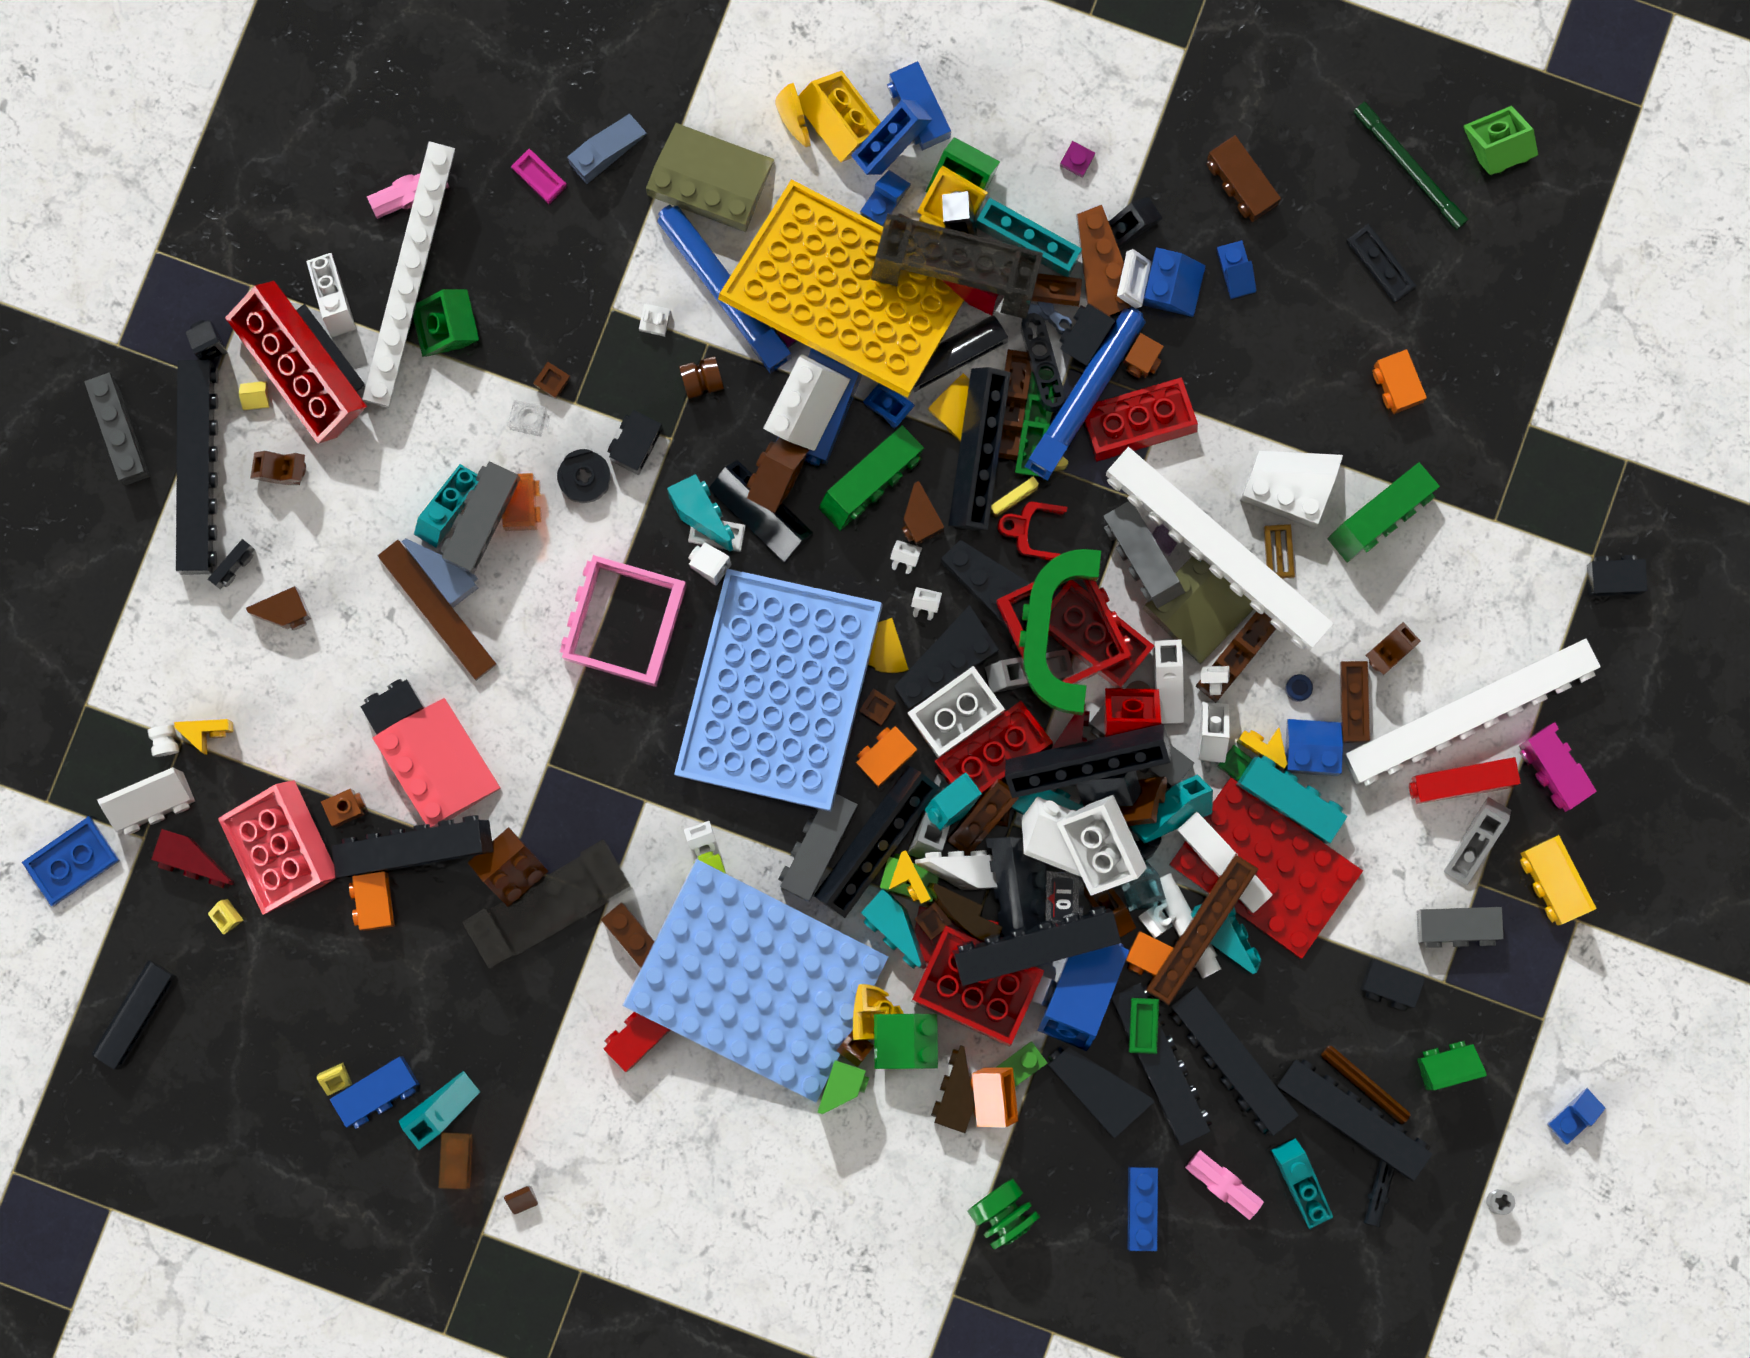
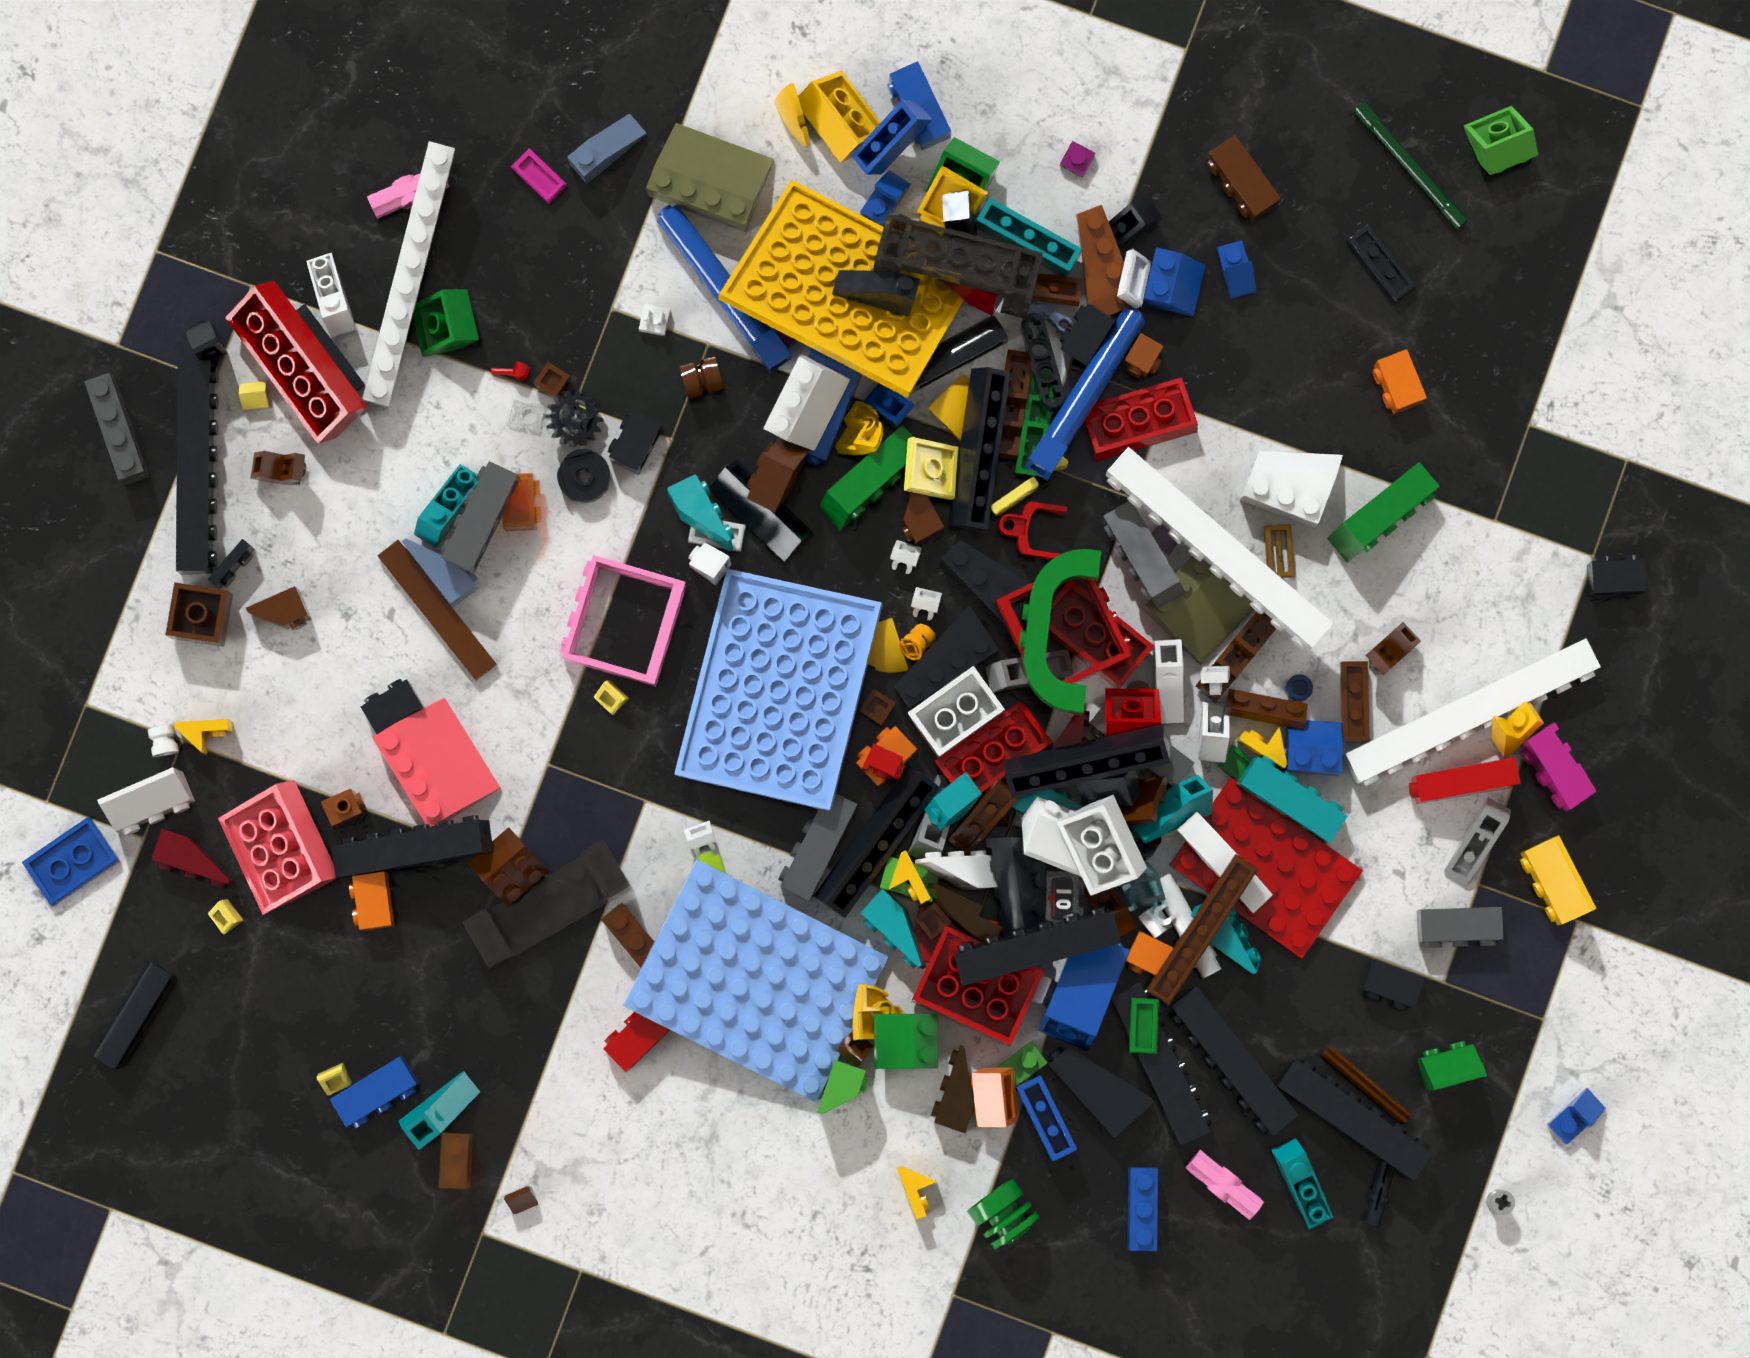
none -> reddish brown brick [165,582,233,647]
none -> red hand [491,362,530,380]
none -> black gear [545,389,604,447]
none -> light yellow slope [594,680,629,715]
none -> black slope [832,270,920,317]
none -> yellow brick [835,400,883,455]
none -> red brick [862,743,906,780]
none -> yellow slope [897,1166,937,1220]
none -> light orange wheel [899,624,936,661]
none -> light yellow tile [904,437,959,500]
none -> blue brick [1015,1075,1077,1162]
none -> reddish brown plate [1225,689,1308,730]
none -> yellow slope [1491,701,1544,758]

